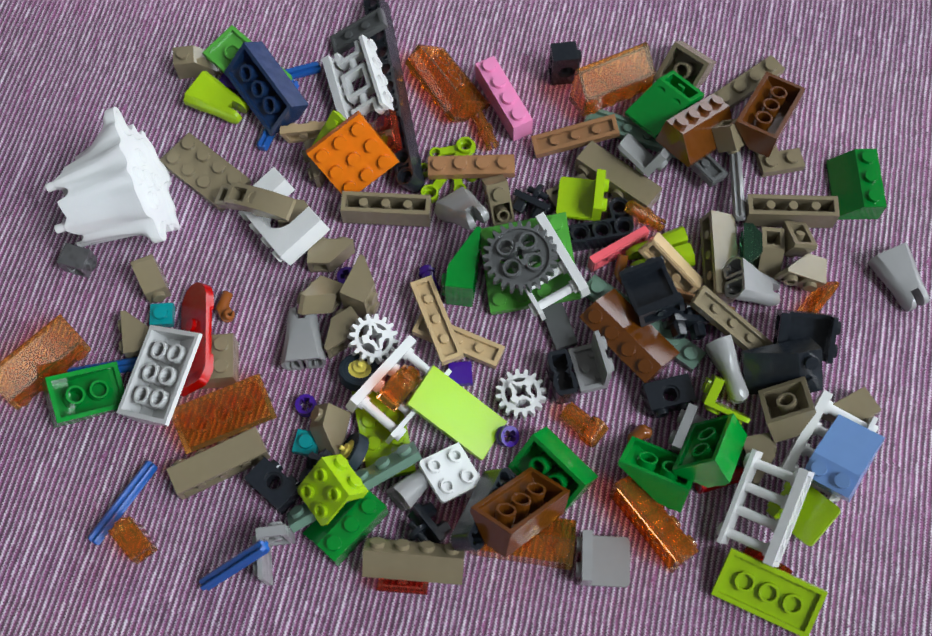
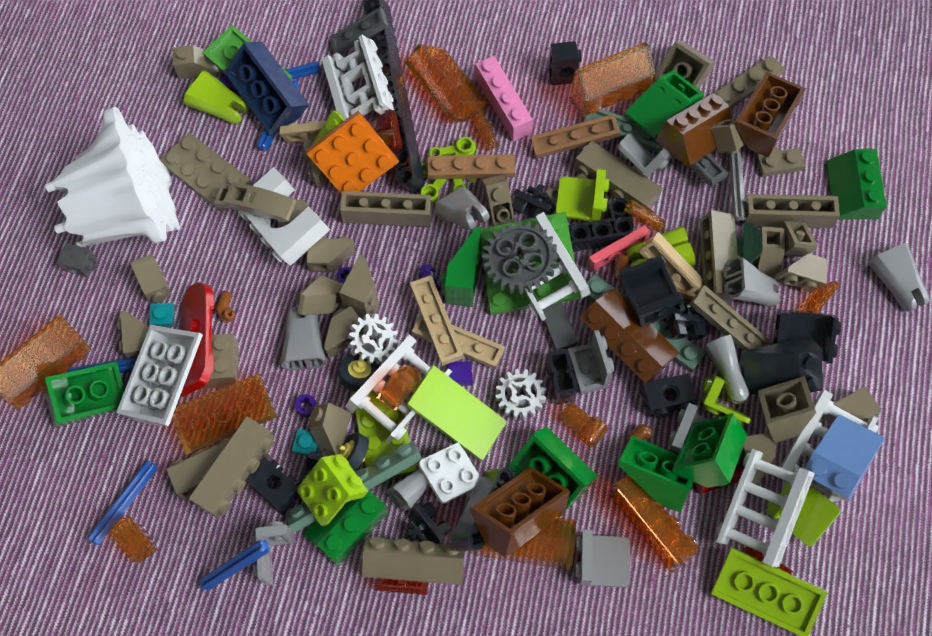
dark purple bush [495,425,520,447] -> none
none -> dark tan brick [189,417,275,519]

